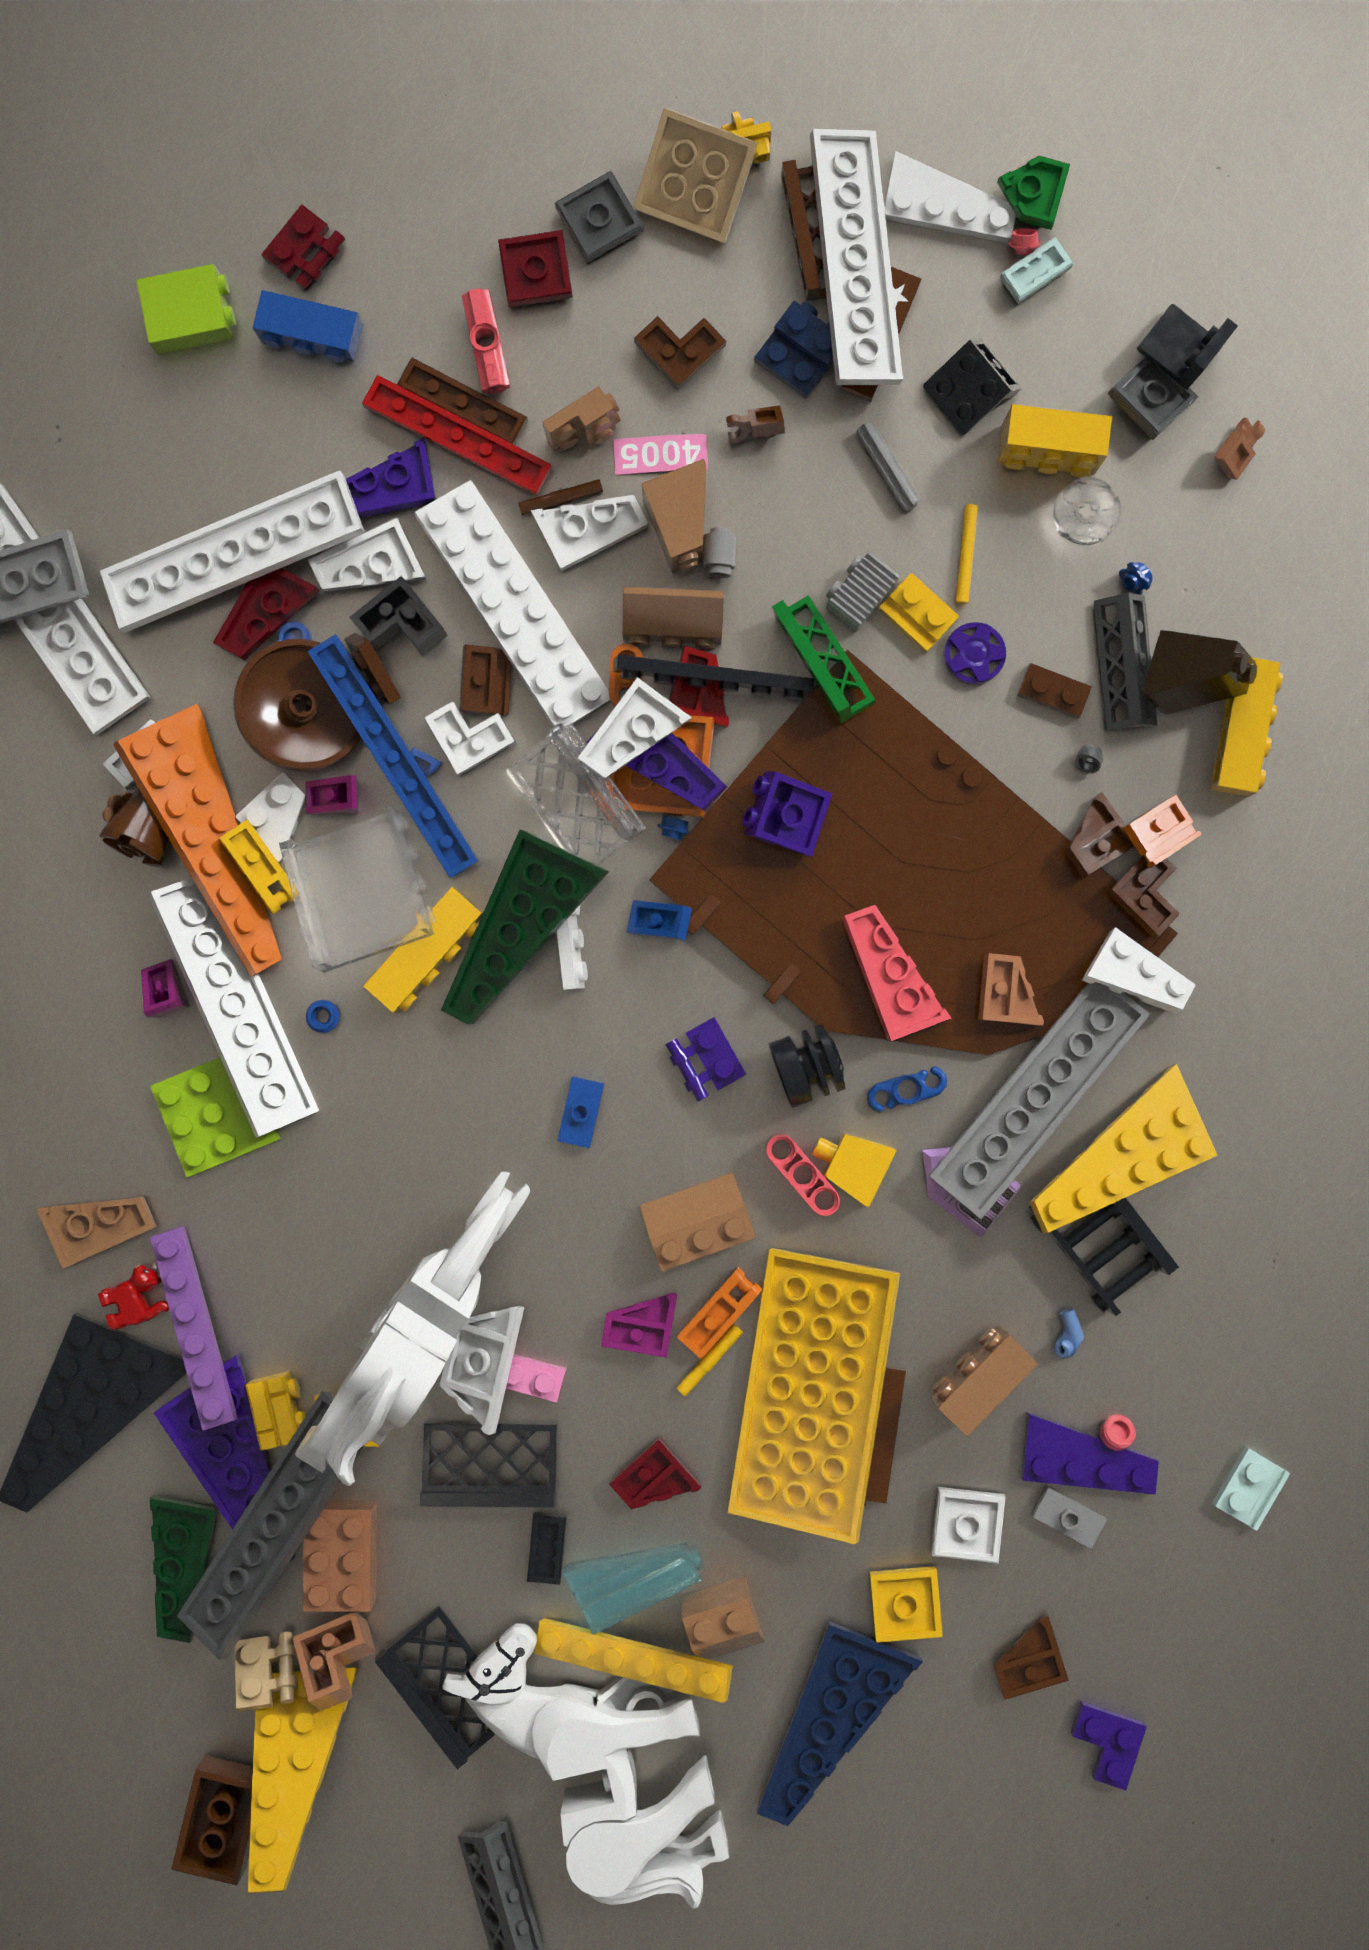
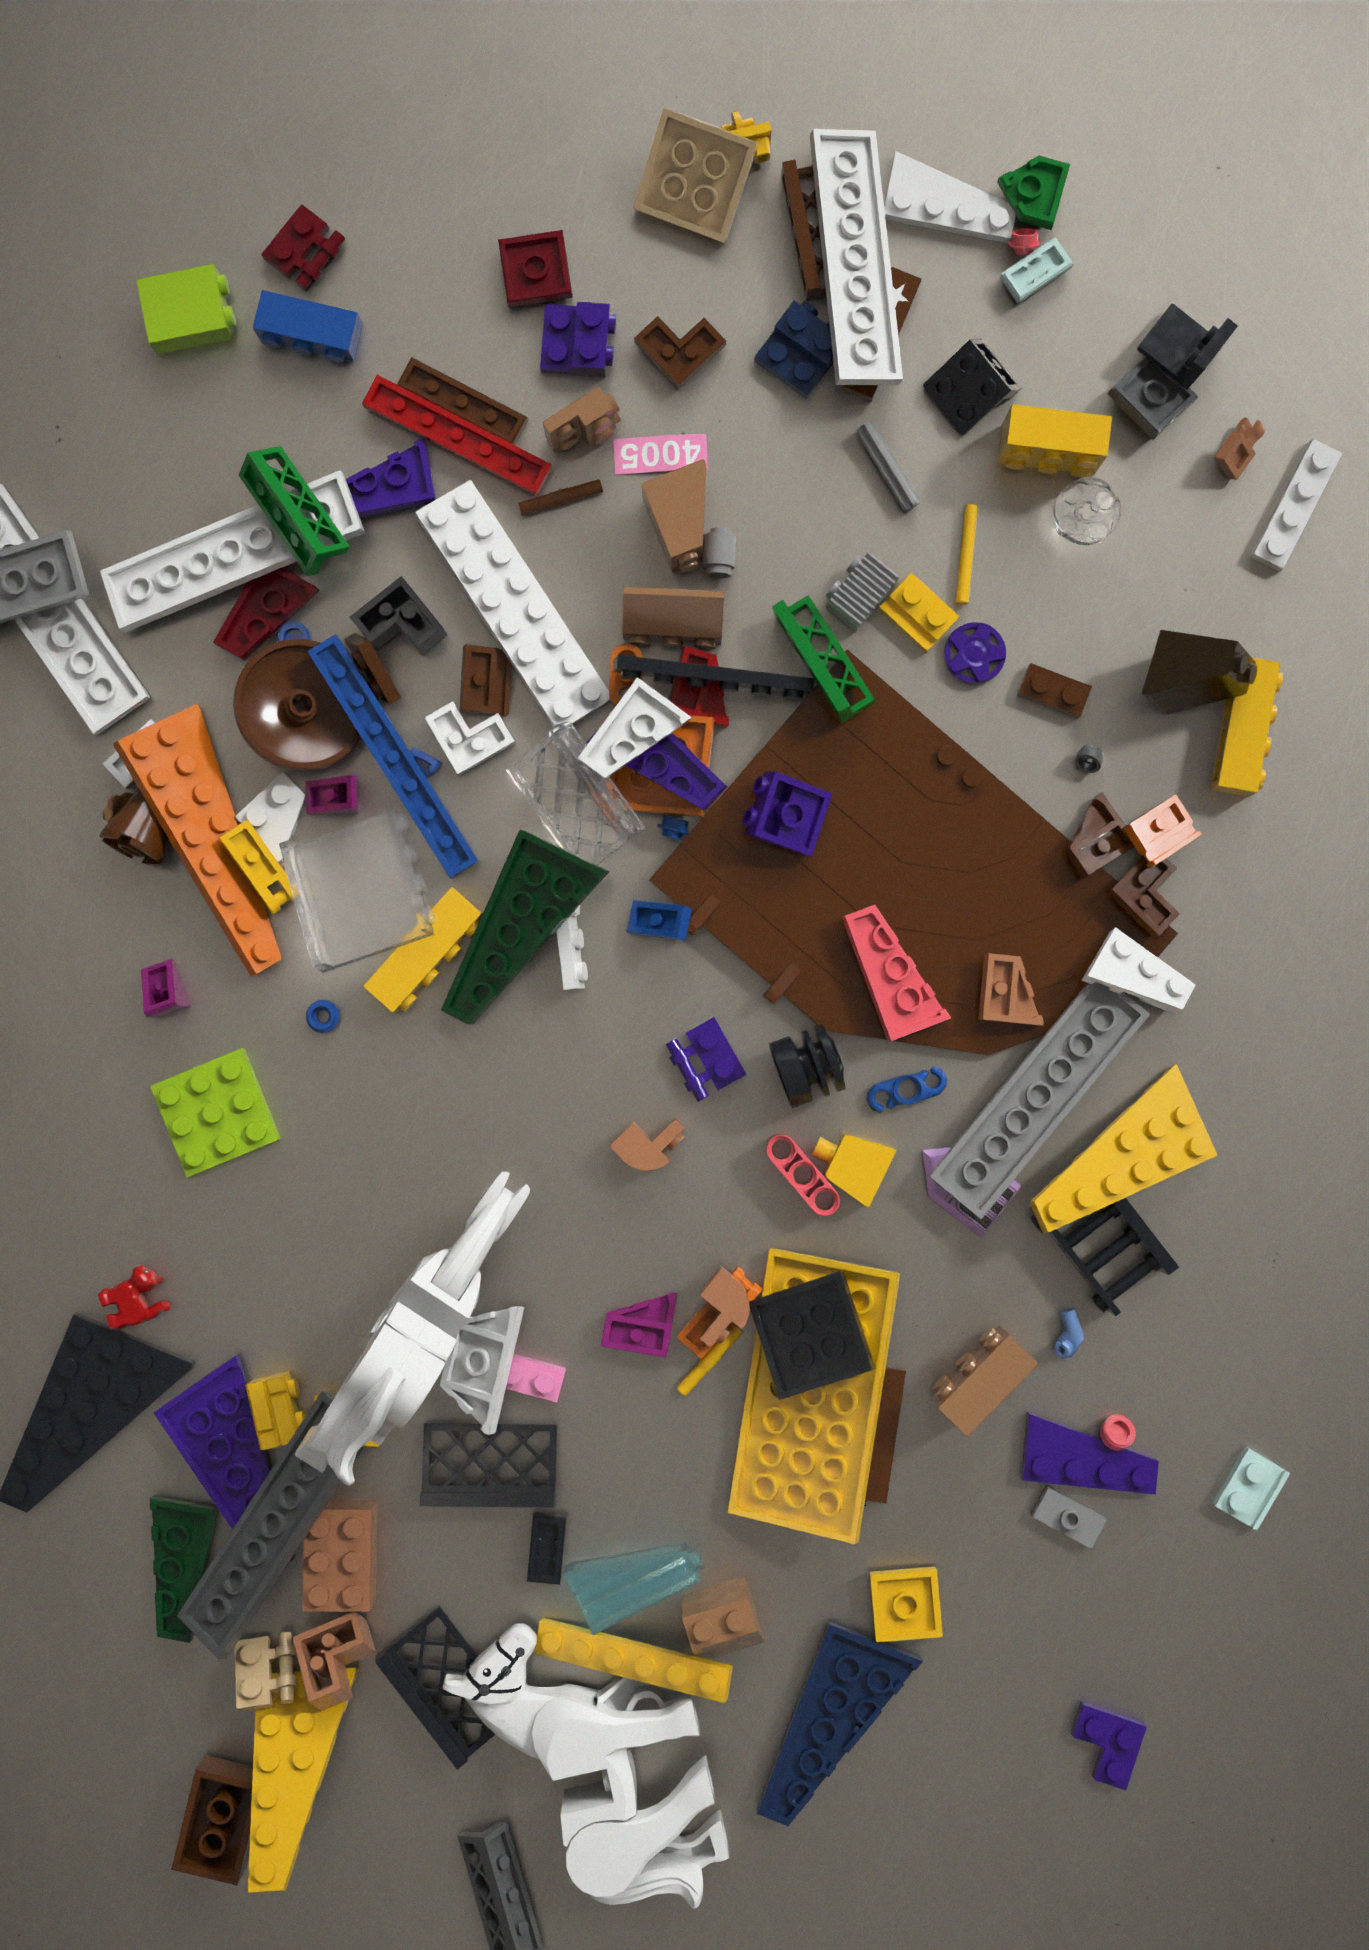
medium nougat wing [36,1197,157,1269] -> none
white plate [148,877,319,1138] -> none
medium lavender plate [150,1227,238,1431] -> none
white wing [308,518,427,592] -> none
coral piece [461,288,510,395] -> none
white wing [531,495,649,571] -> none
dark grey plate [554,171,644,263] -> none
blue plate [557,1076,605,1148] -> none
dark red wing [609,1437,702,1510] -> none
medium nougat slope [640,1172,756,1272] -> none
reddish brown plate [726,405,785,444] -> none
white plate [931,1487,1005,1564] -> none
reddish brown wing [993,1615,1069,1700] -> none
dark grey fence [1094,592,1158,731] -> none
blue plate [1119,562,1153,595] -> none
none -> green fence [238,446,350,576]
none -> dark purple plate [540,302,616,377]
none -> nougat brick [609,1118,685,1171]
none -> nougat brick [700,1265,750,1348]
none -> black plate [749,1271,876,1400]
none -> white plate [1251,438,1343,572]

